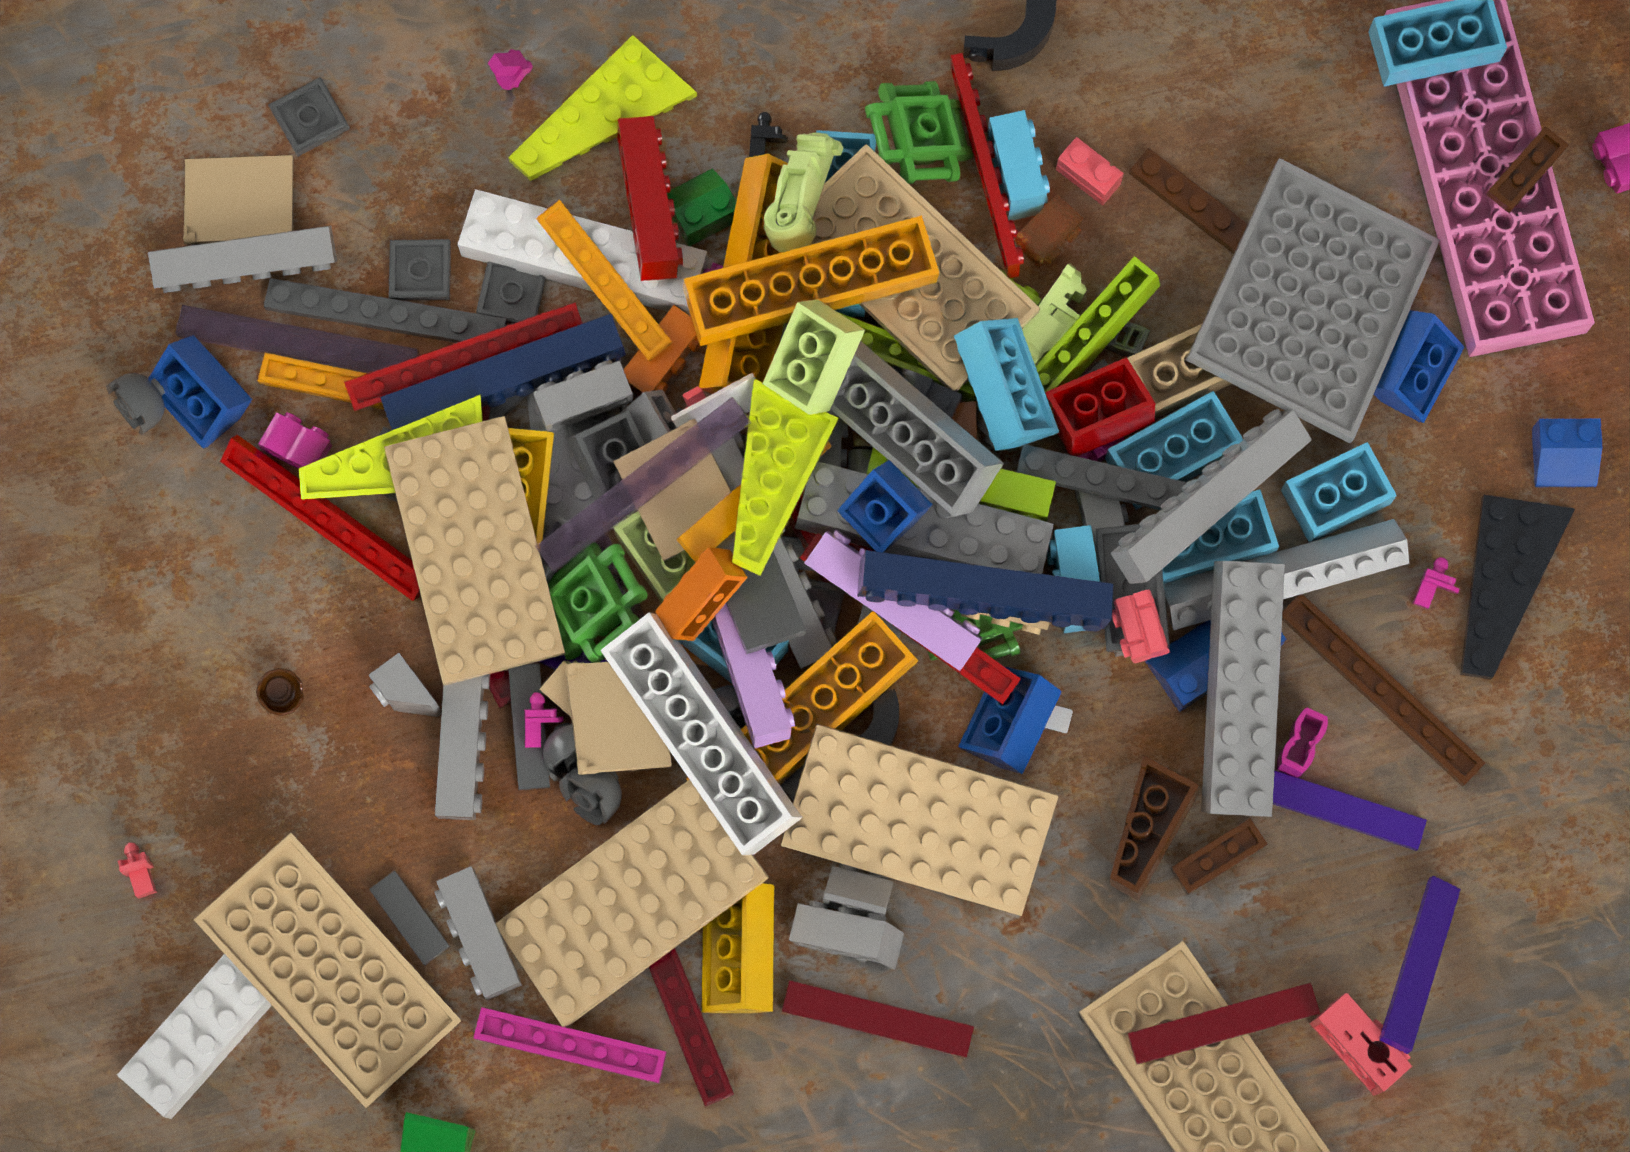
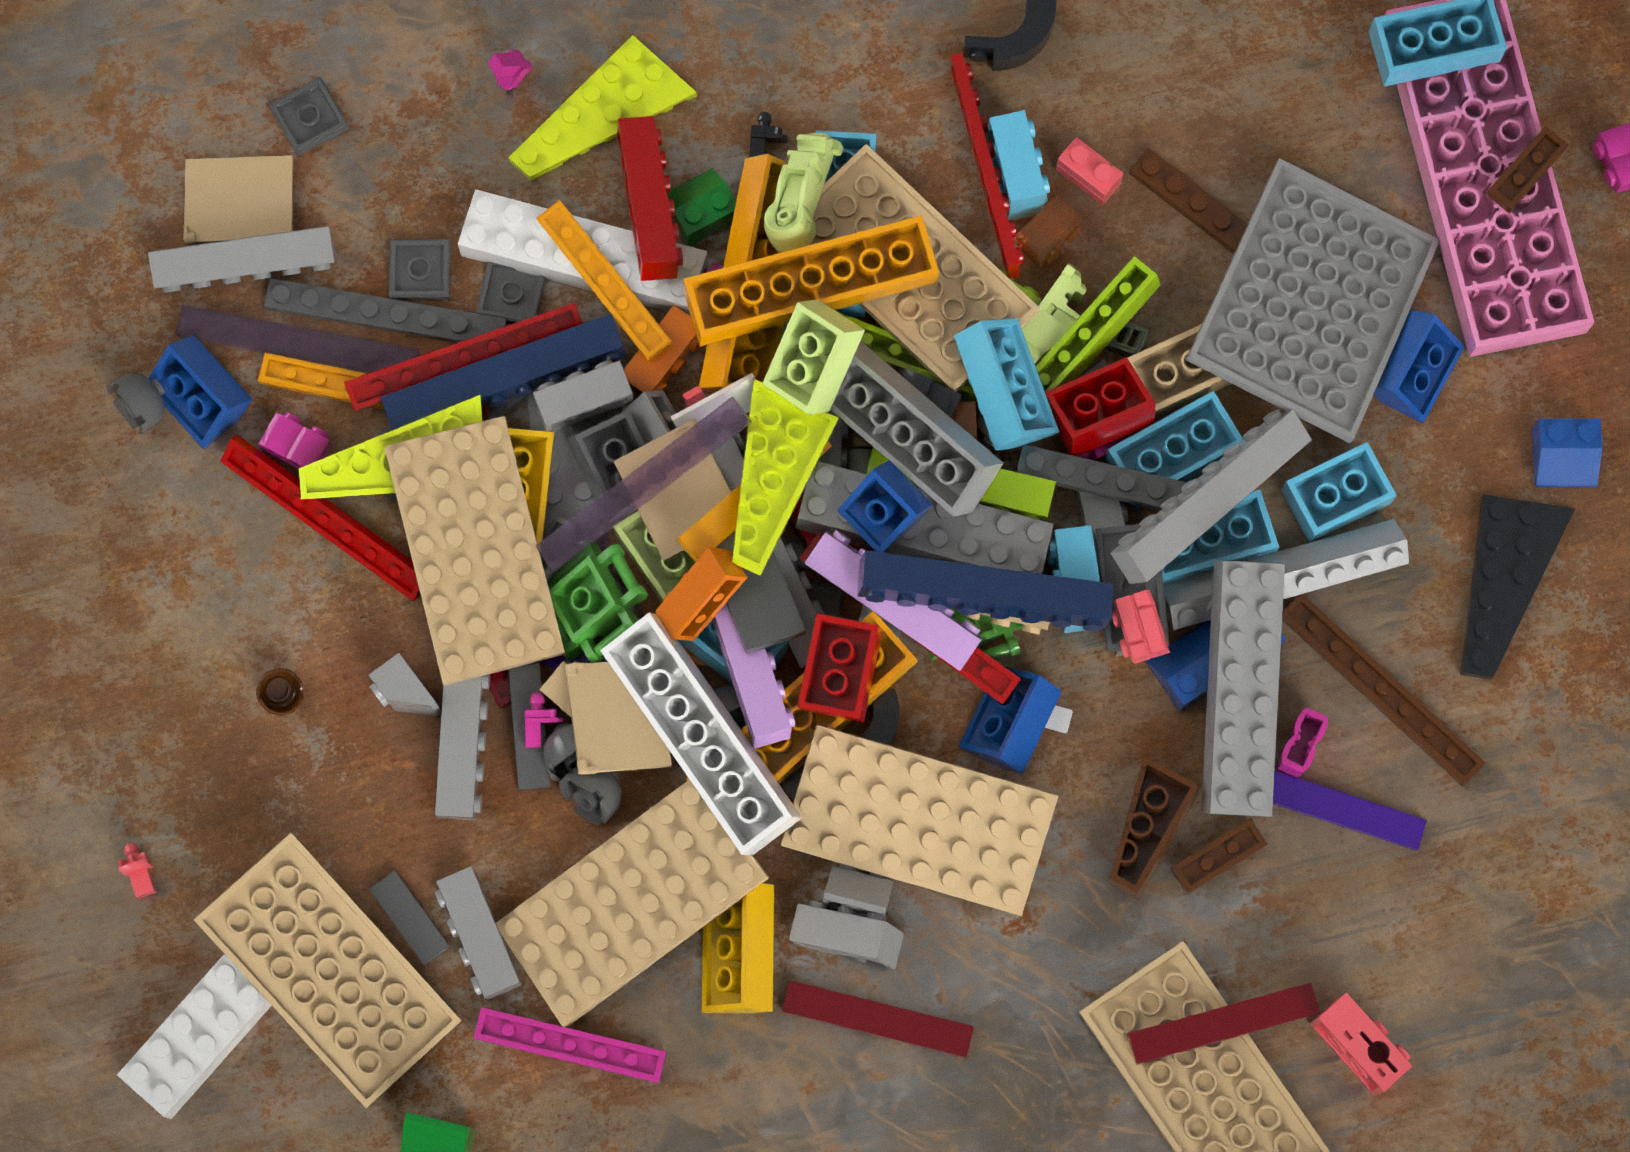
dark red tile [649,948,734,1107] -> none
bright green brick [865,81,973,184] -> none
dark purple tile [1379,876,1461,1054] -> none
dark pink piece [1412,557,1460,609] -> none
none -> red brick [797,614,883,723]

